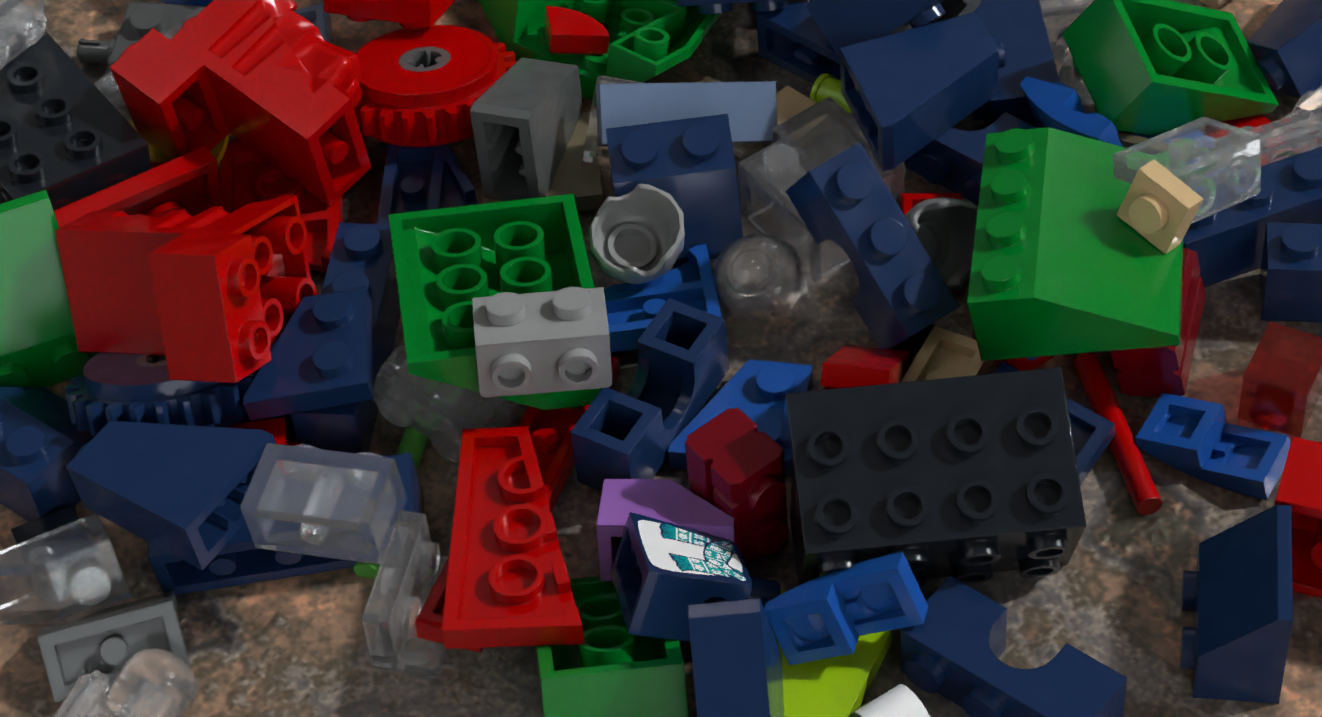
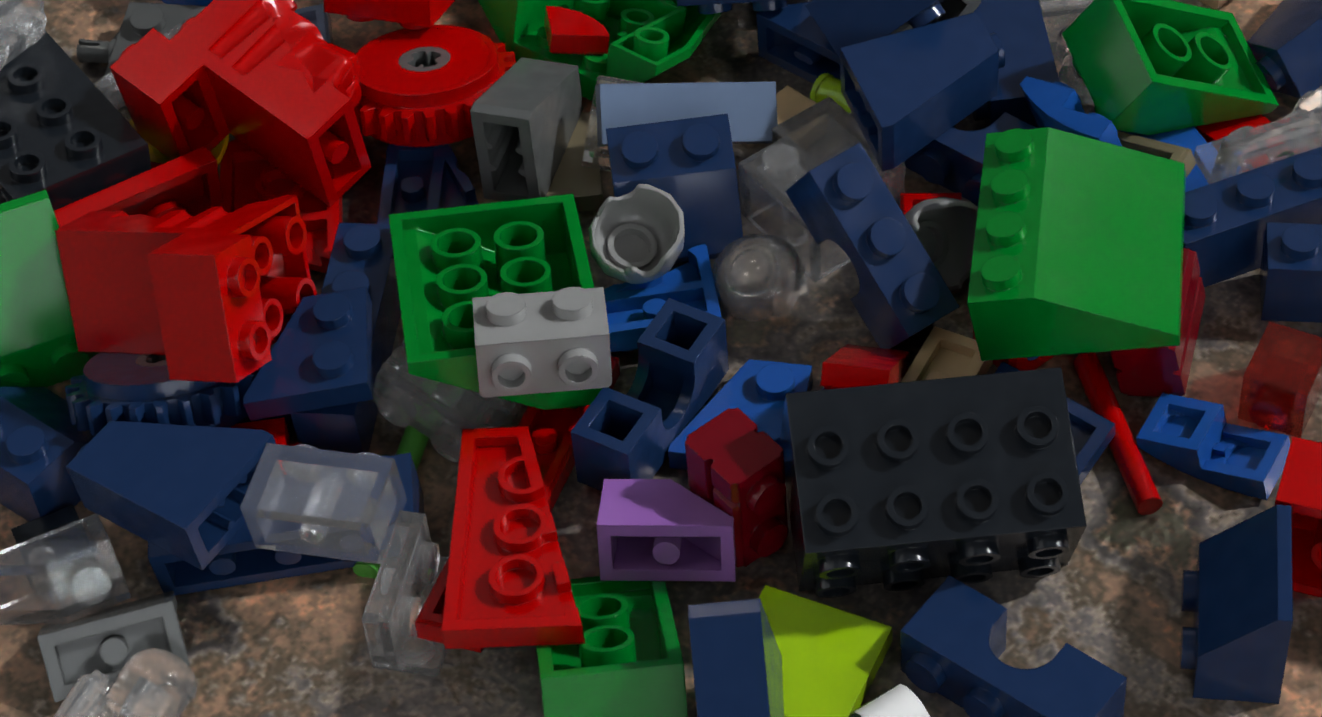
dark blue torso [610,512,781,641] -> none
blue slope [764,552,929,665] -> none
clear bracket [1113,117,1261,224] -> none
tan plate [1116,159,1204,254] -> none

